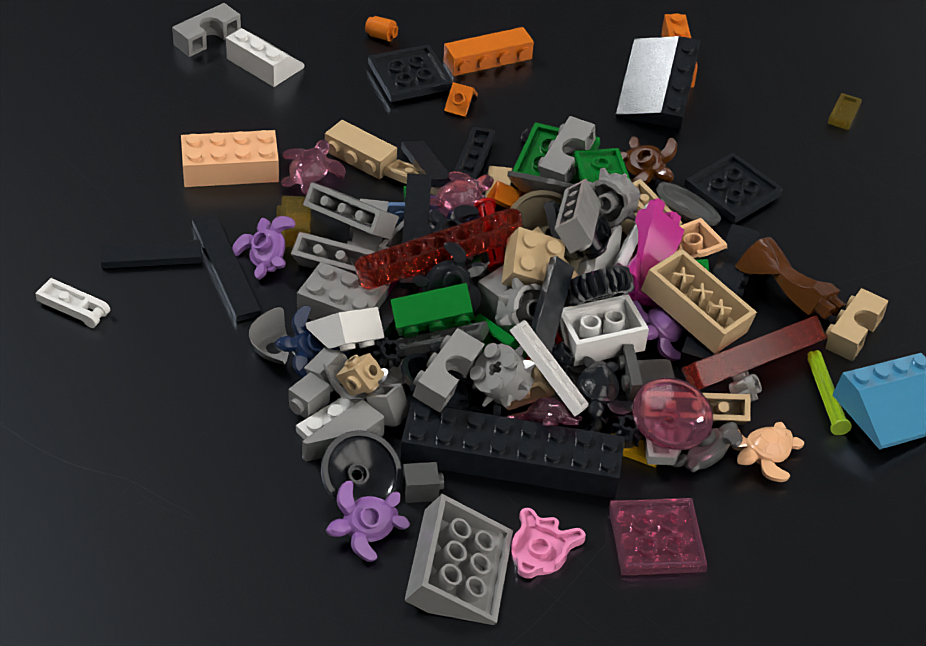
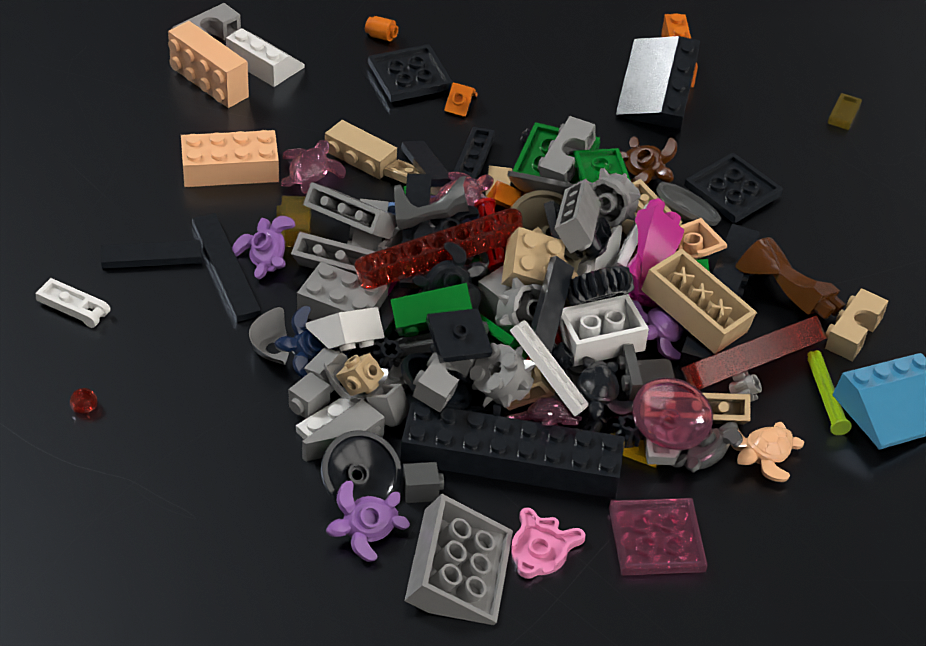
orange brick [443,27,534,76] -> none
none -> clear red plate [70,388,98,413]
none -> light nougat brick [168,21,249,108]
none -> dark grey animal [394,176,469,230]
none -> black plate [426,308,493,363]

